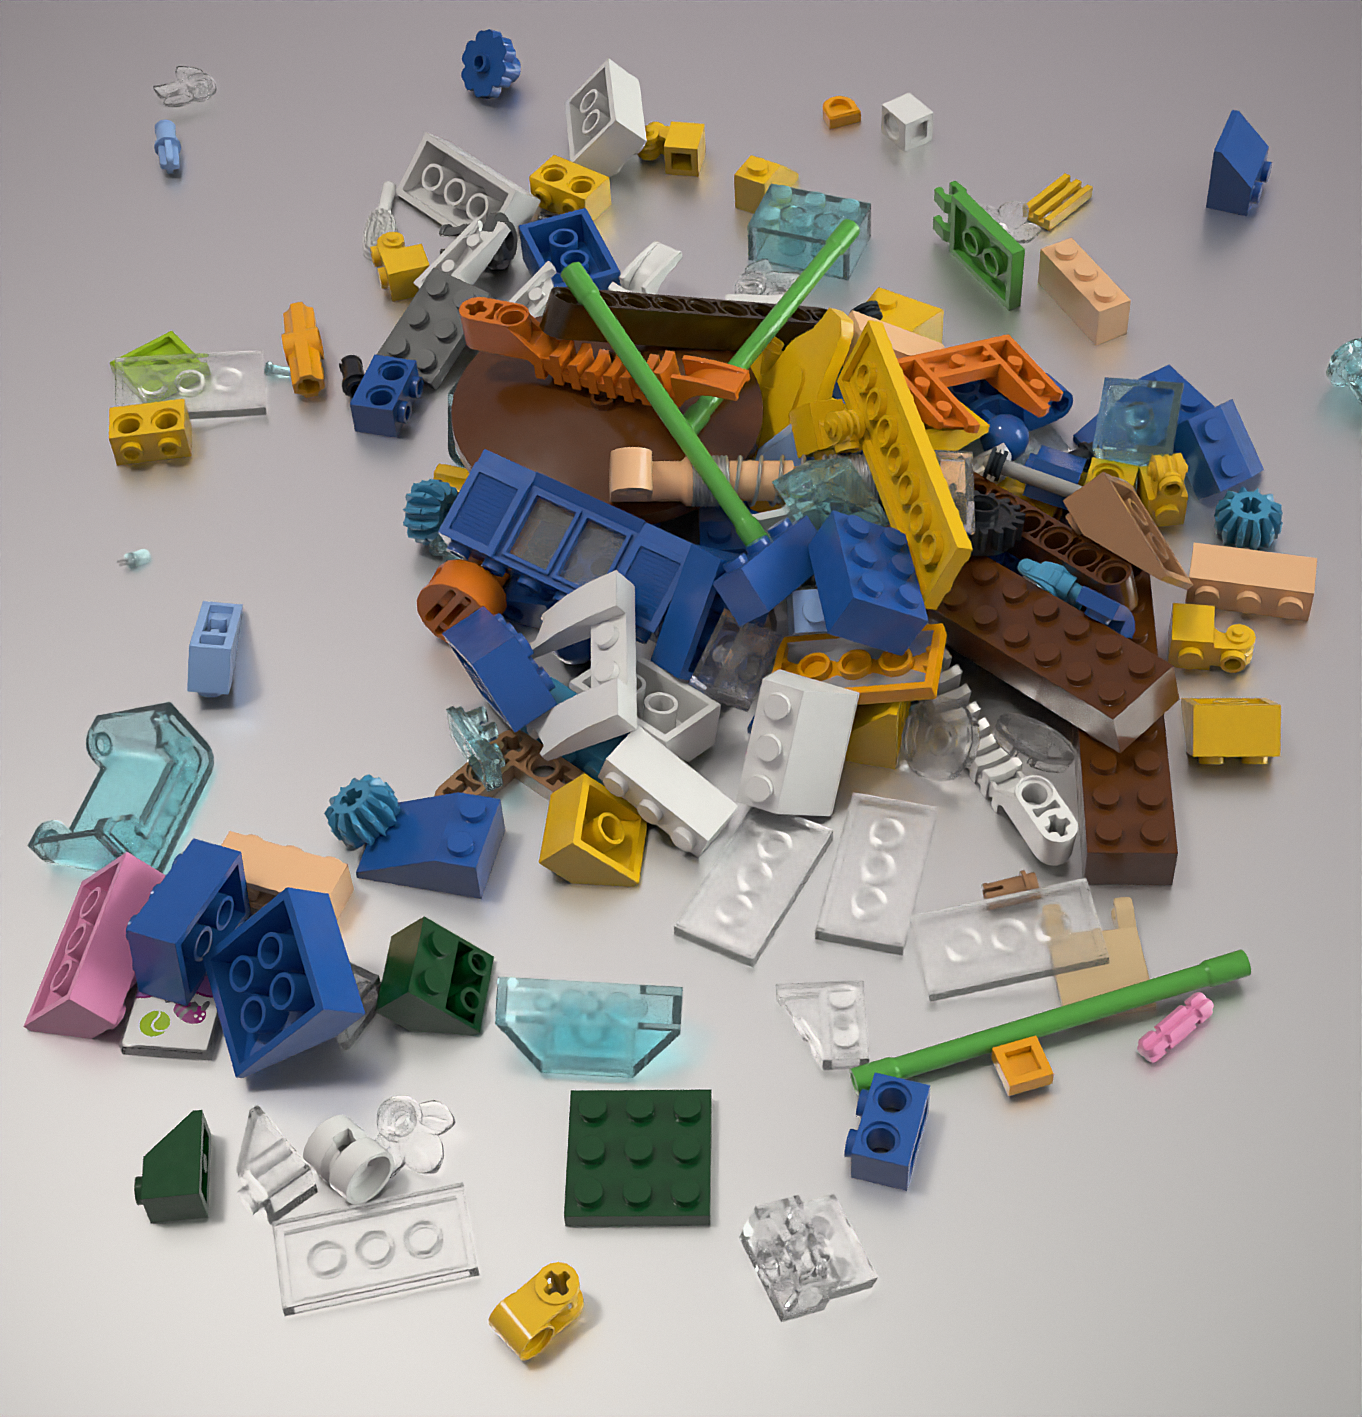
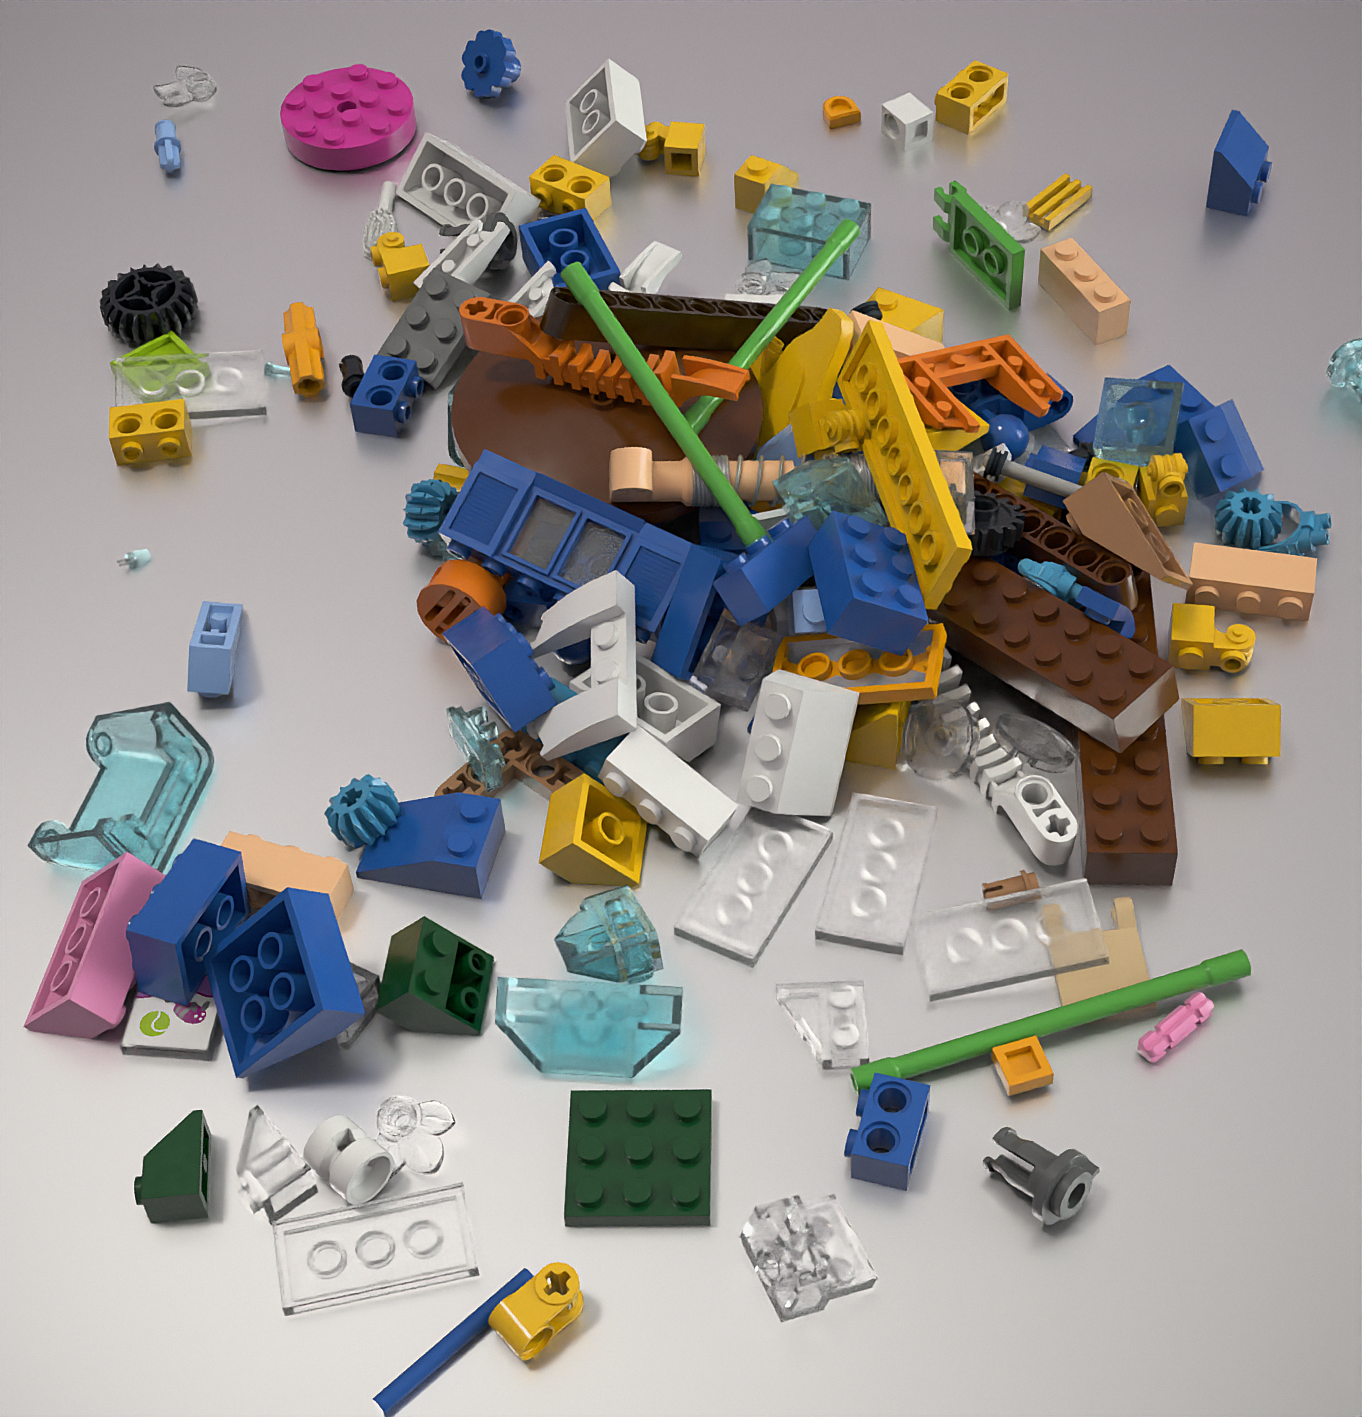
none -> black gear [100,263,198,346]
none -> dark pink piece [280,64,417,170]
none -> blue bar [371,1268,534,1415]
none -> clear light blue wedge [554,884,664,984]
none -> yellow brick [934,60,1008,135]
none -> dark grey piece [983,1127,1100,1225]
none -> dark azure helmet [1256,501,1332,556]

